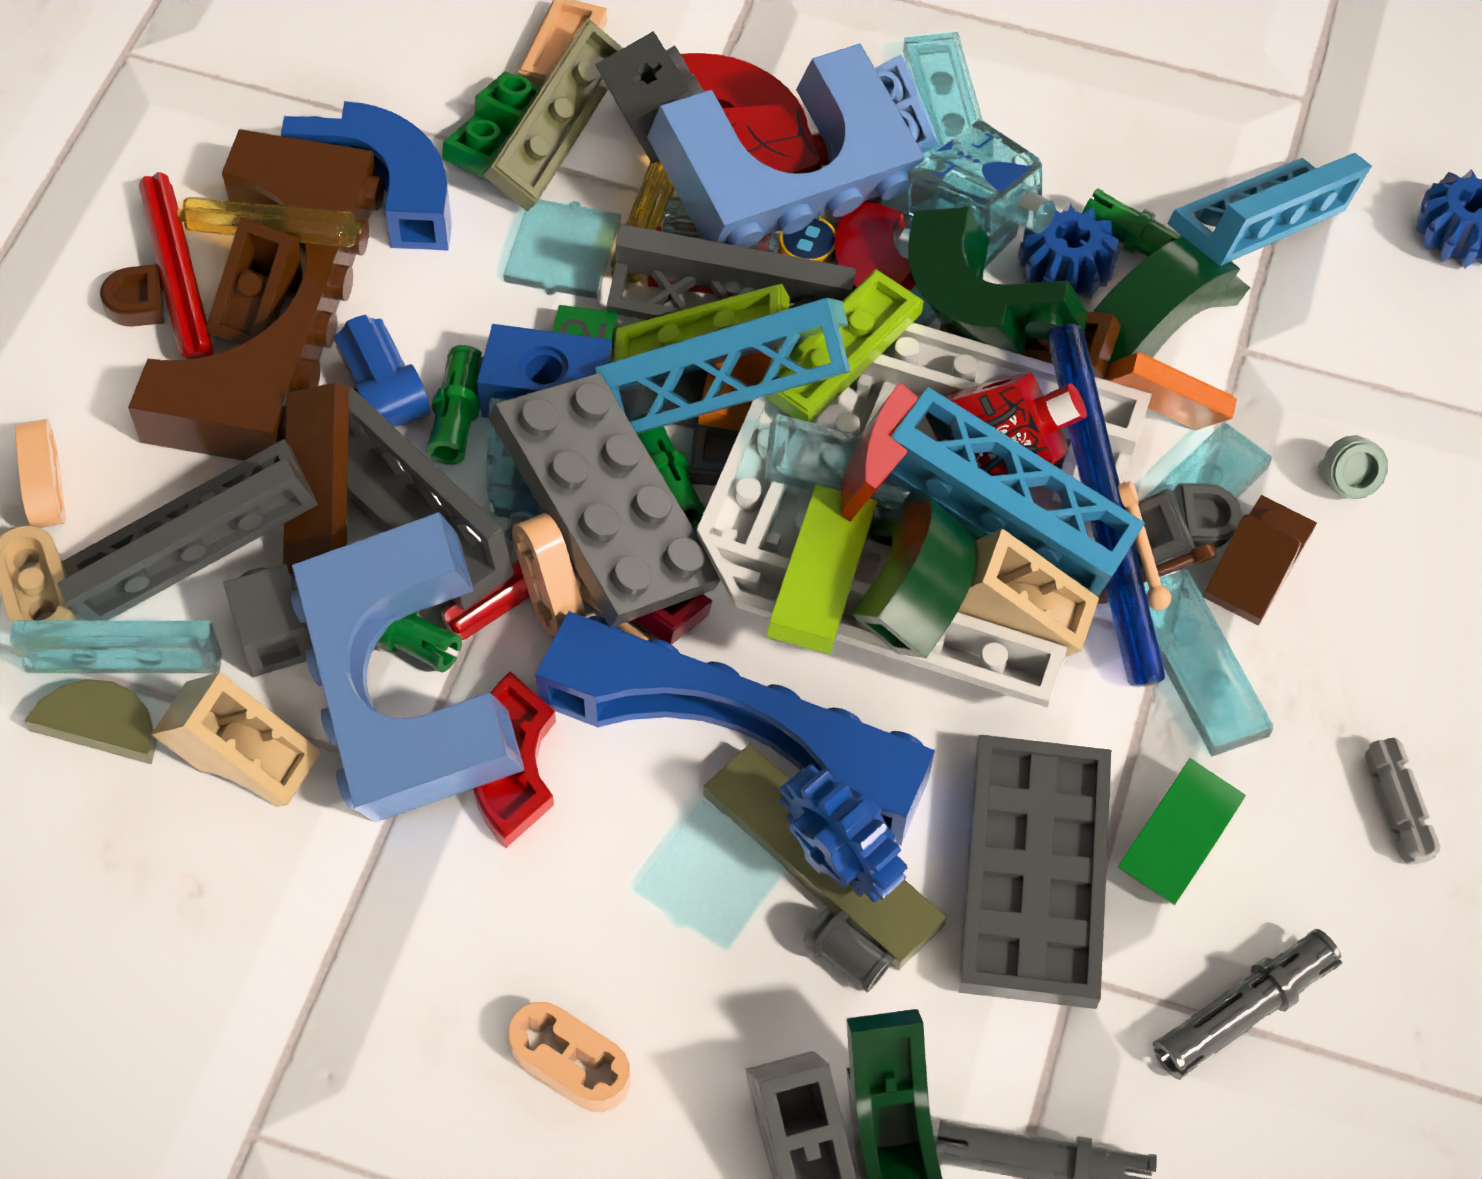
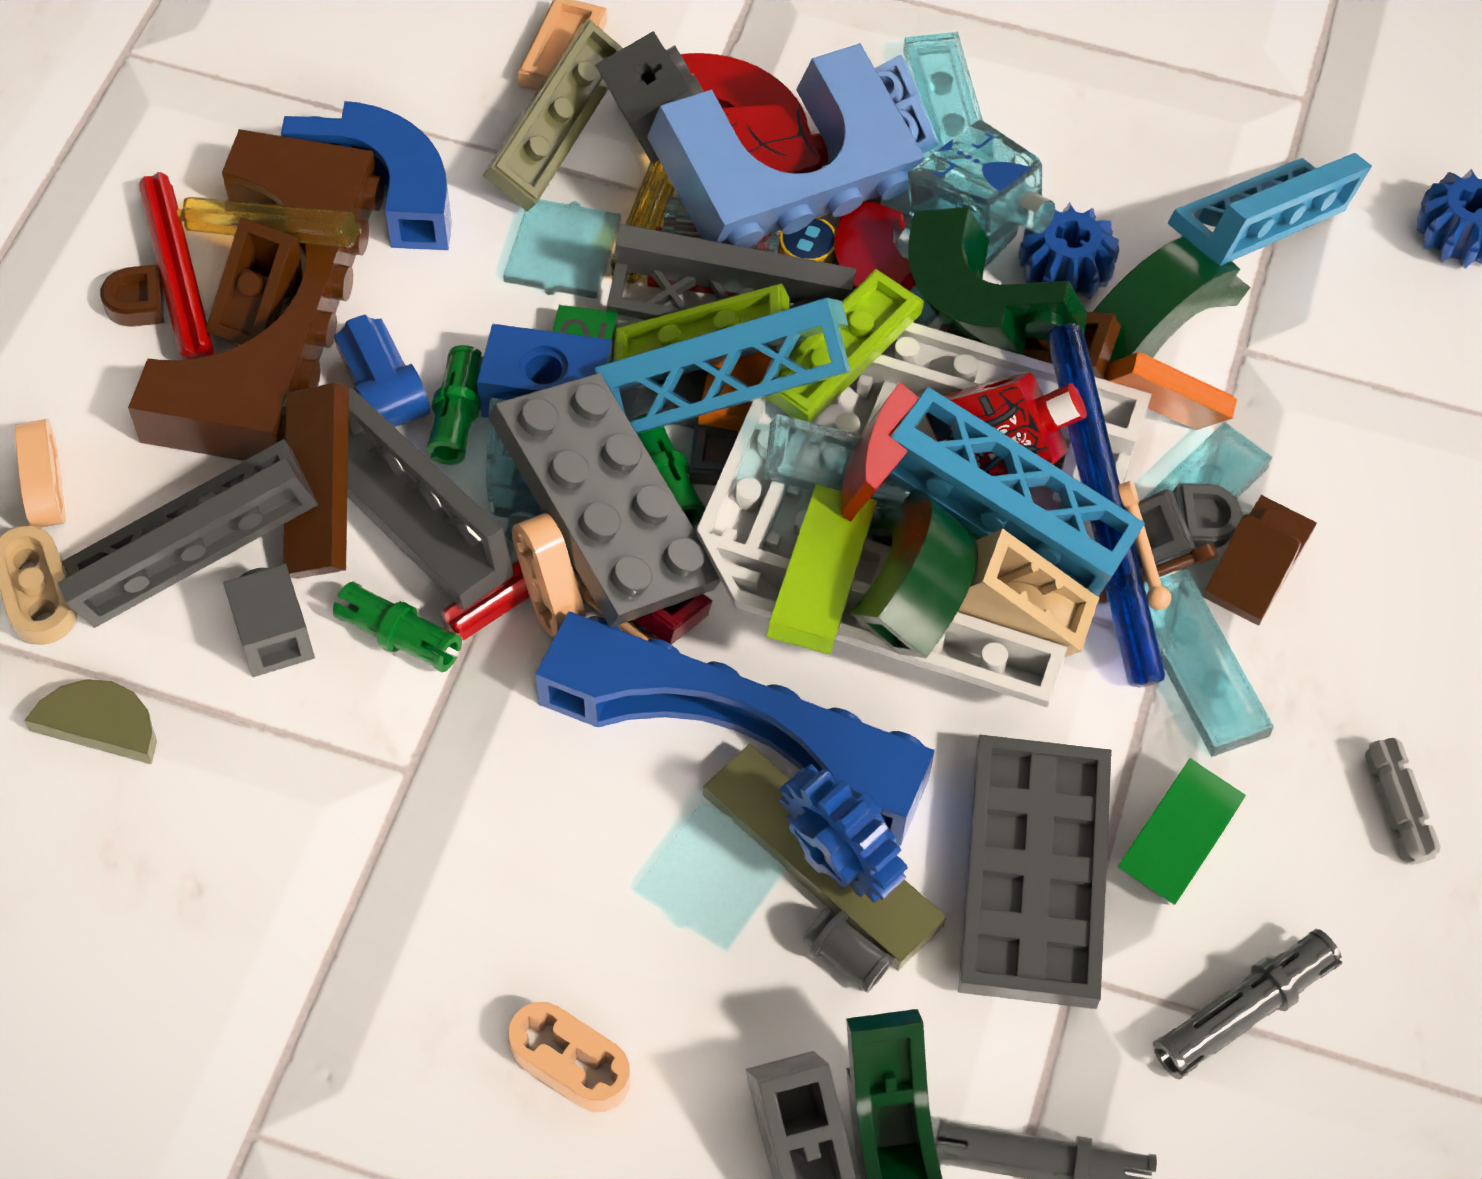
clear light blue tile [10,621,222,673] -> none
tan arch [151,672,321,807] -> none
medium blue arch [290,512,525,823] -> none
green slope [442,71,540,180] -> none
red tile [473,671,556,848] -> none
green pin [1082,188,1182,257] -> none
tile [1318,435,1388,499] -> none

